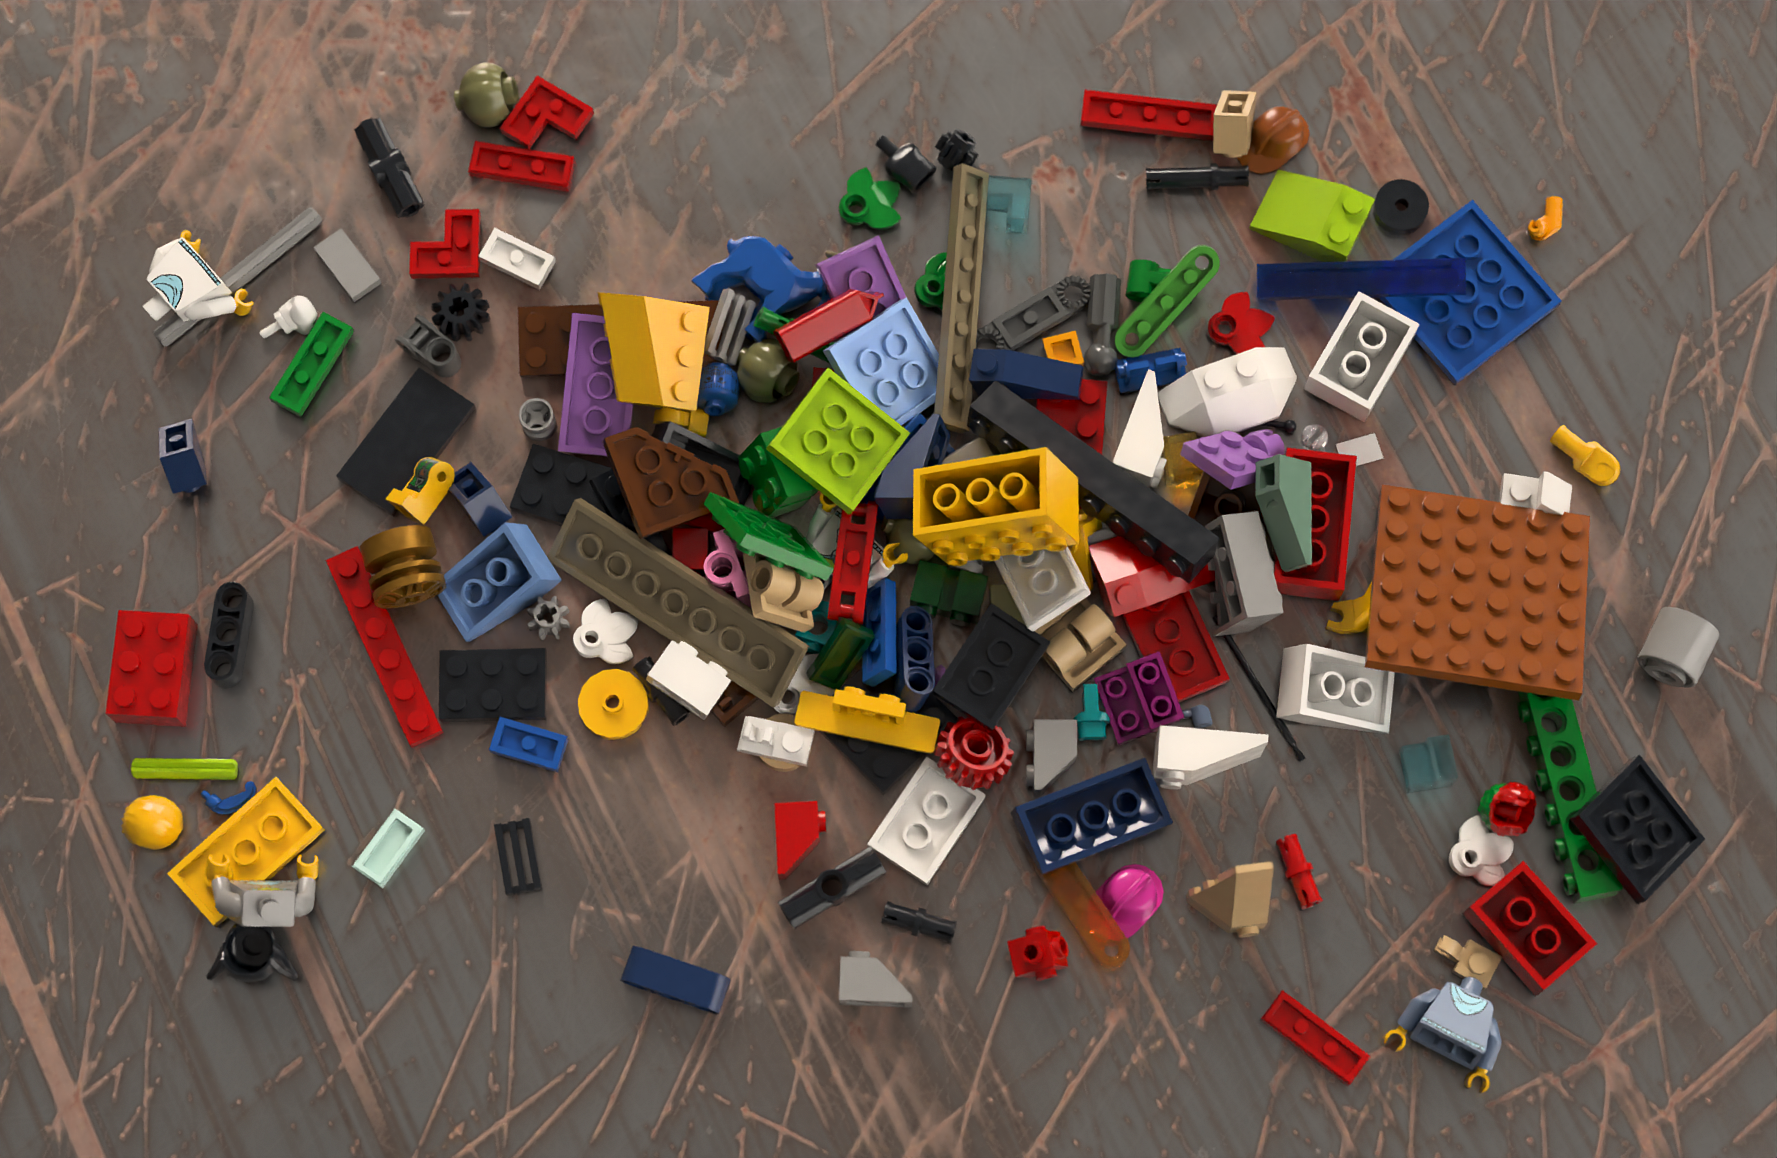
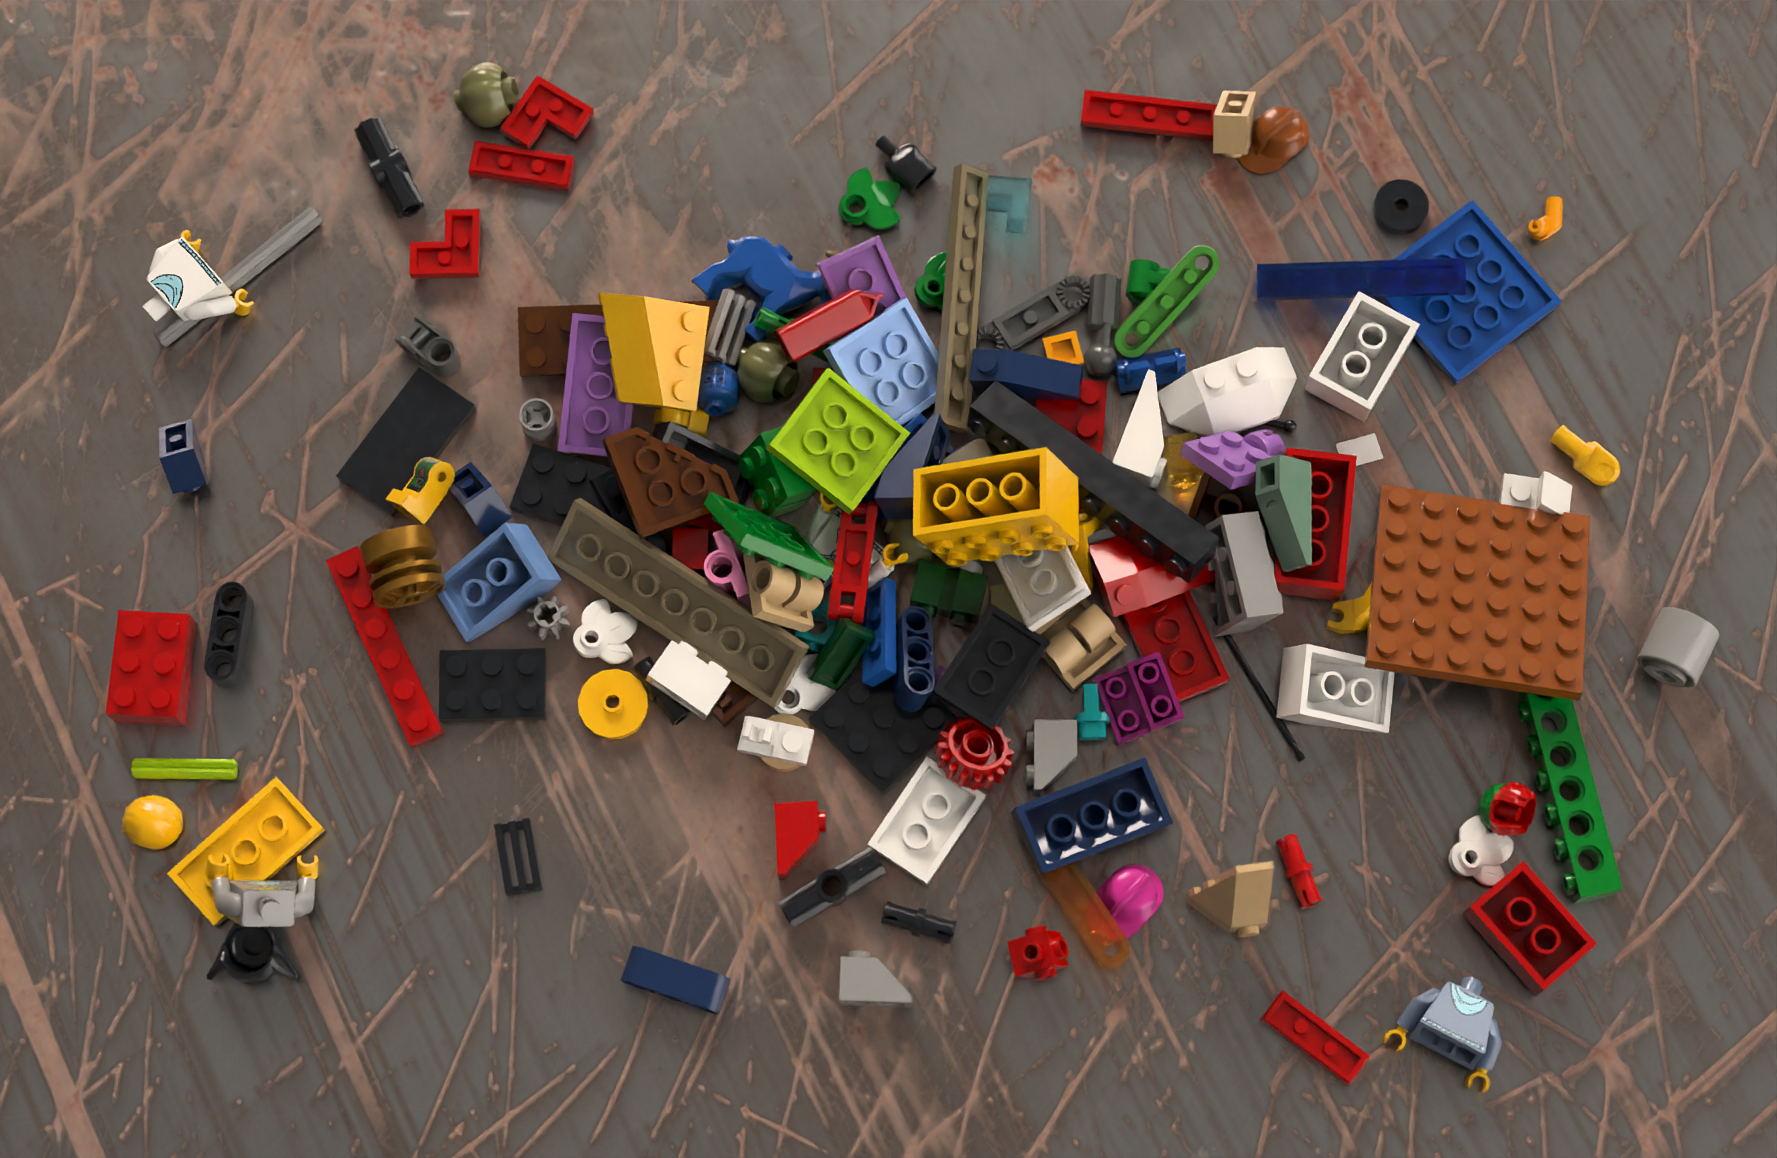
blue piece [201,781,256,815] -> none
white piece [260,296,318,339] -> none
green plate [269,312,354,417] -> none
light grey tile [313,228,382,302] -> none
light aqua tile [352,809,425,889] -> none
black gear [431,283,490,343] -> none
white plate [478,228,556,290] -> none
blue plate [489,717,569,772] -> none
yellow bracket [794,687,940,754] -> none
black gear [935,129,979,171] -> none
black pin [1146,163,1249,190] -> none
white slope [1152,725,1268,789] -> none
sand blue hand [1182,705,1213,729] -> none
red plate [1207,292,1275,354] -> none
lime slope [1249,170,1375,271] -> none
clear hinge [1300,424,1329,452] -> none
clear light blue piece [1399,735,1458,794] -> none
tan plate [1433,935,1502,990] -> none
black plate [1570,754,1705,904] -> none

